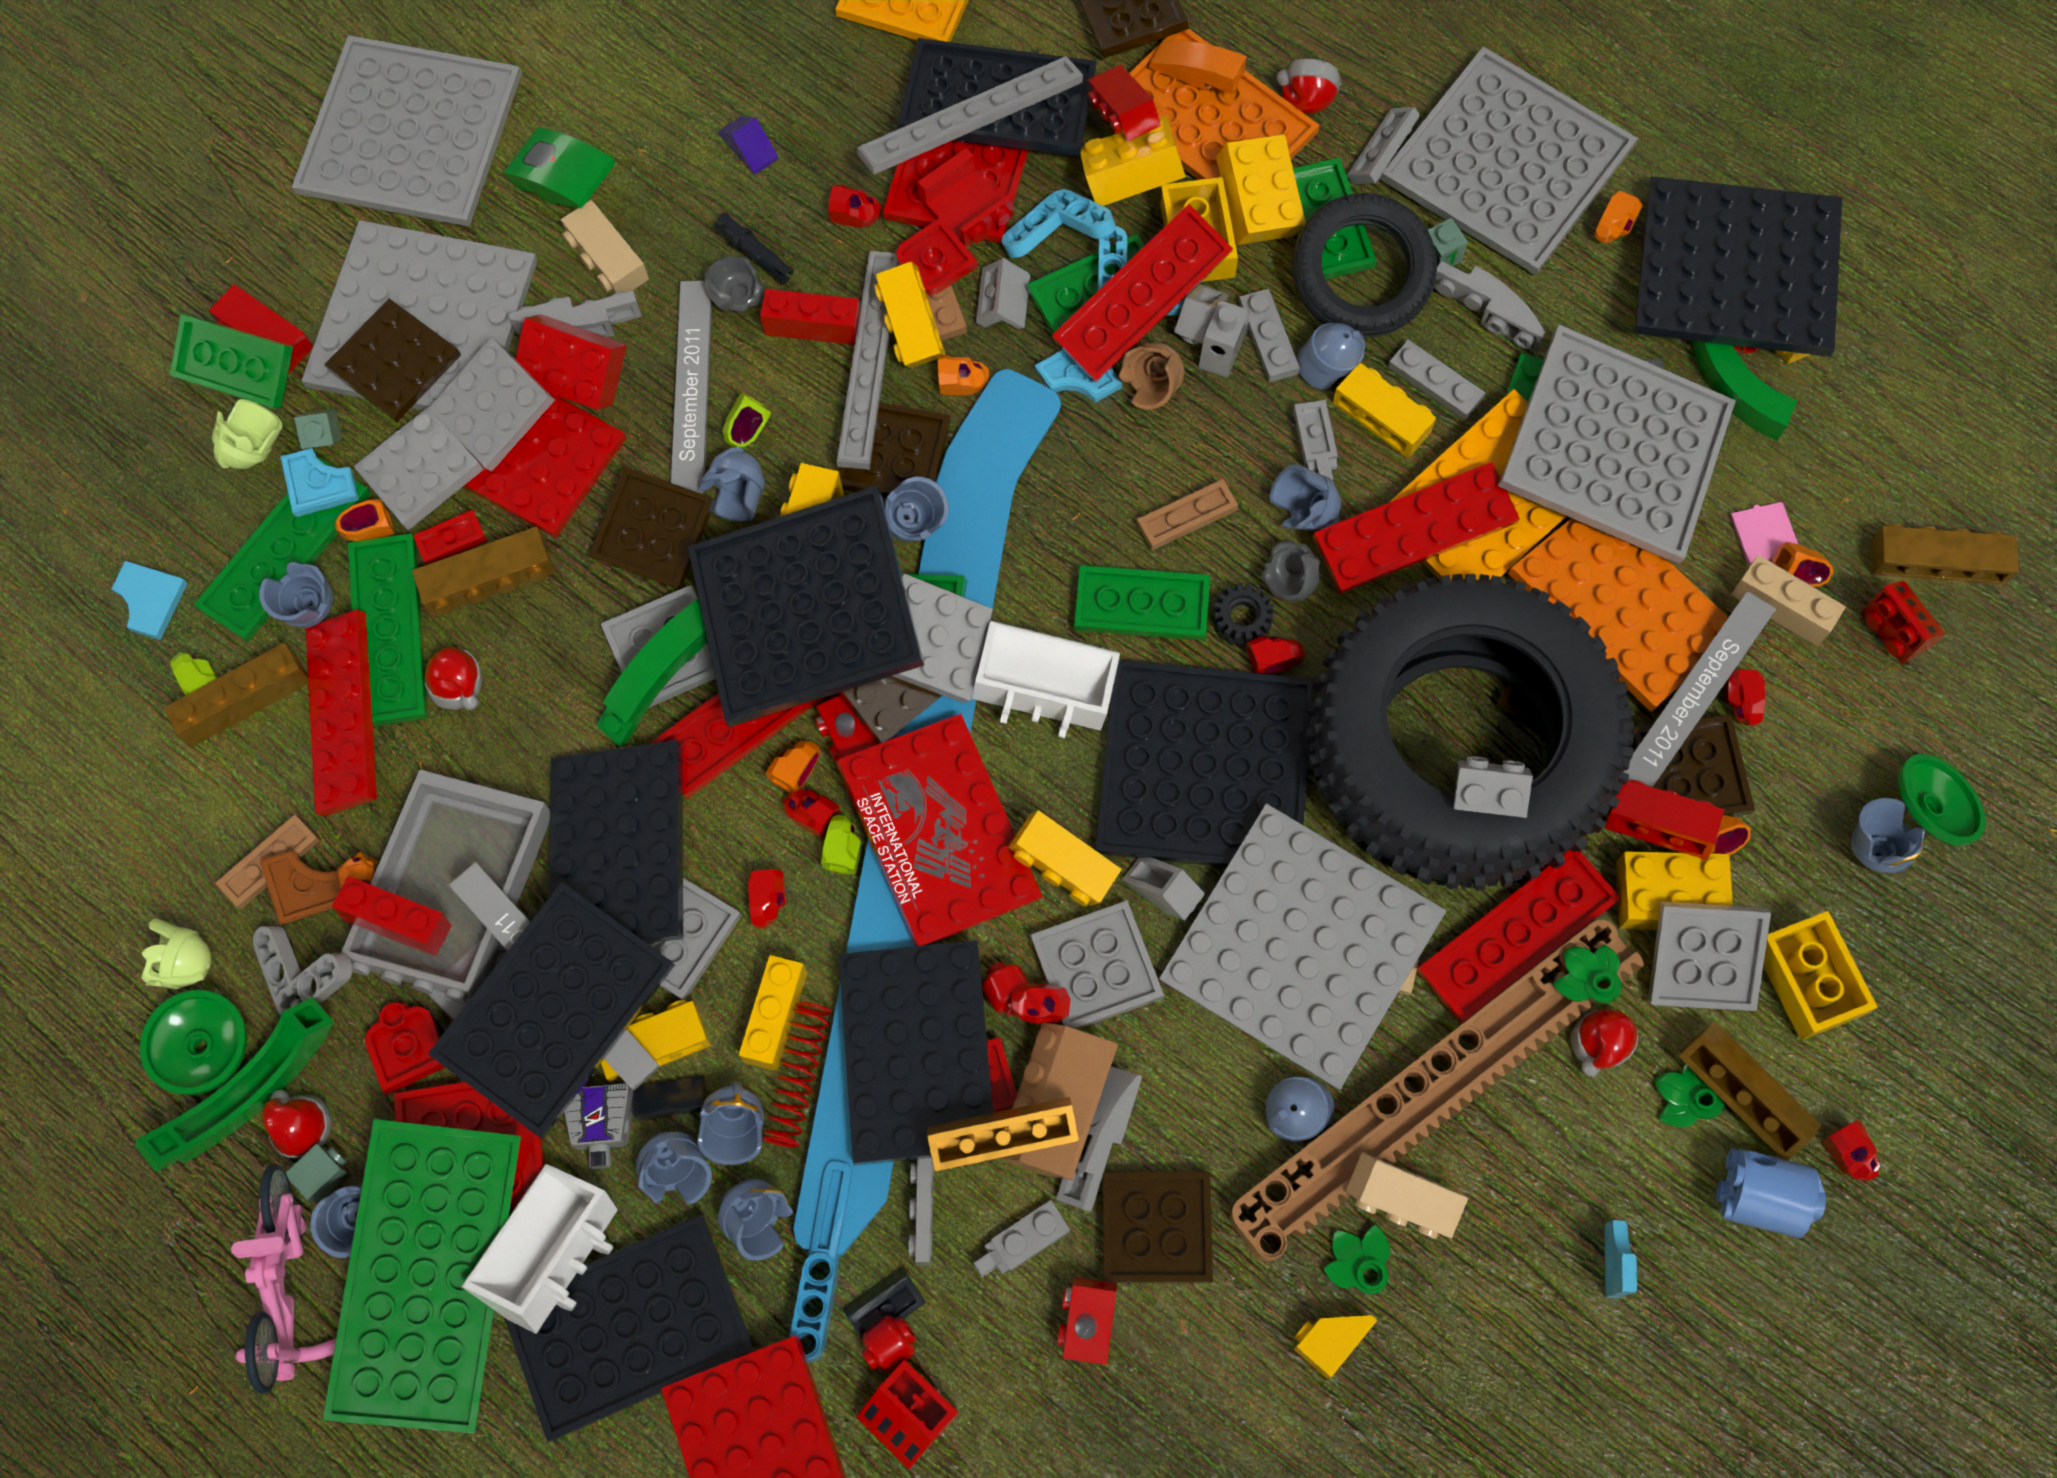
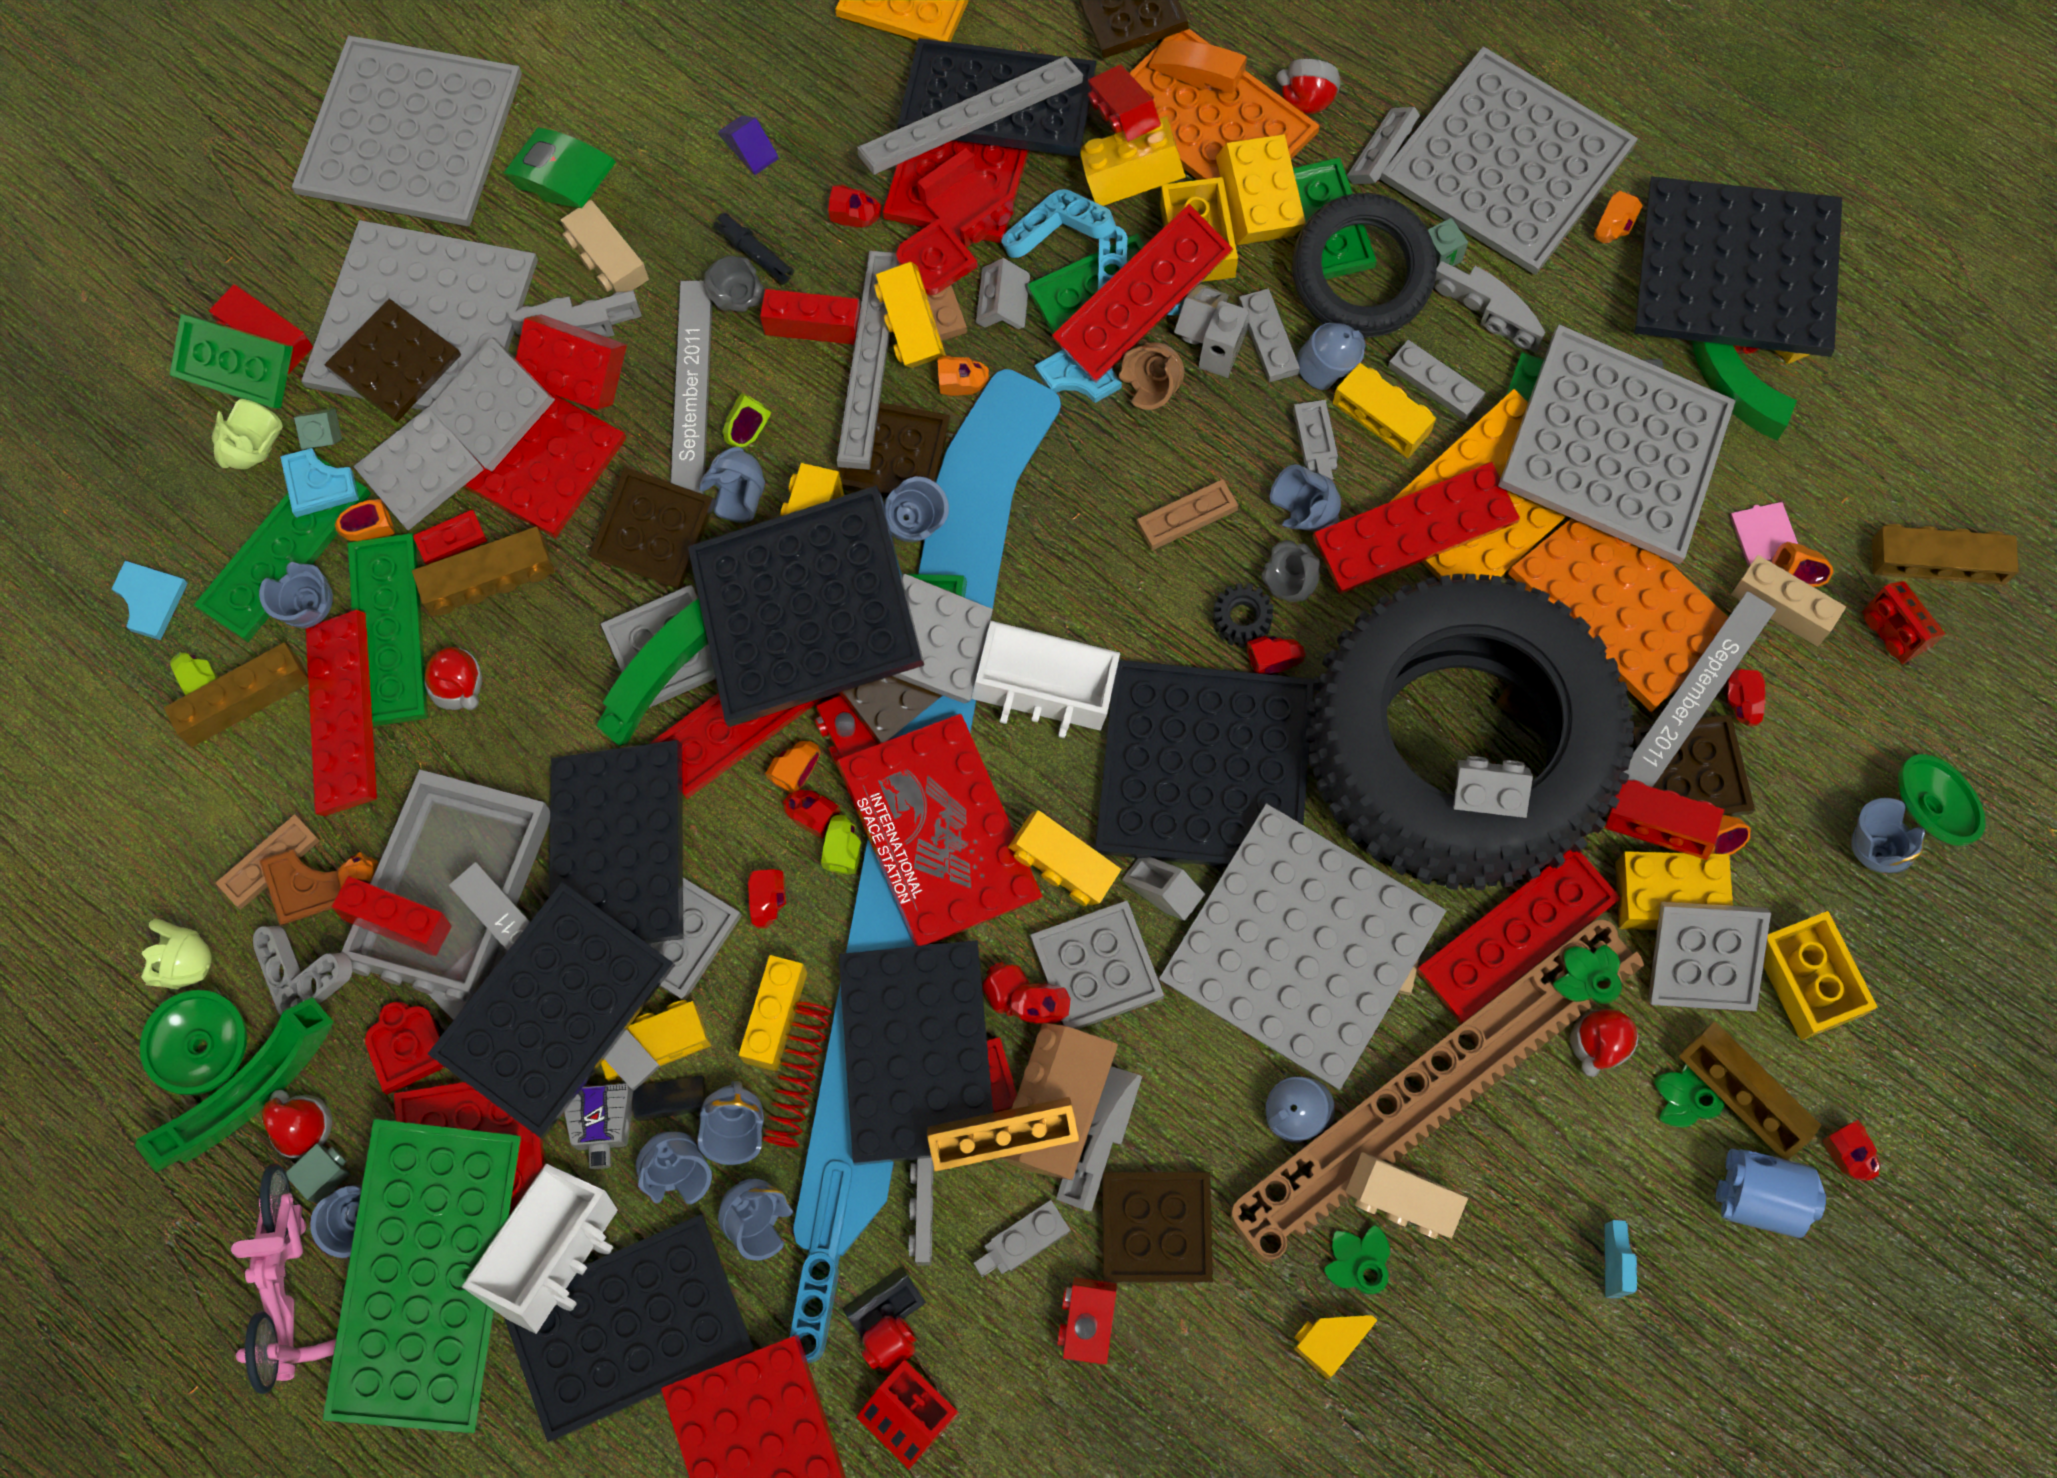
green plate [1074,565,1210,641] -> none

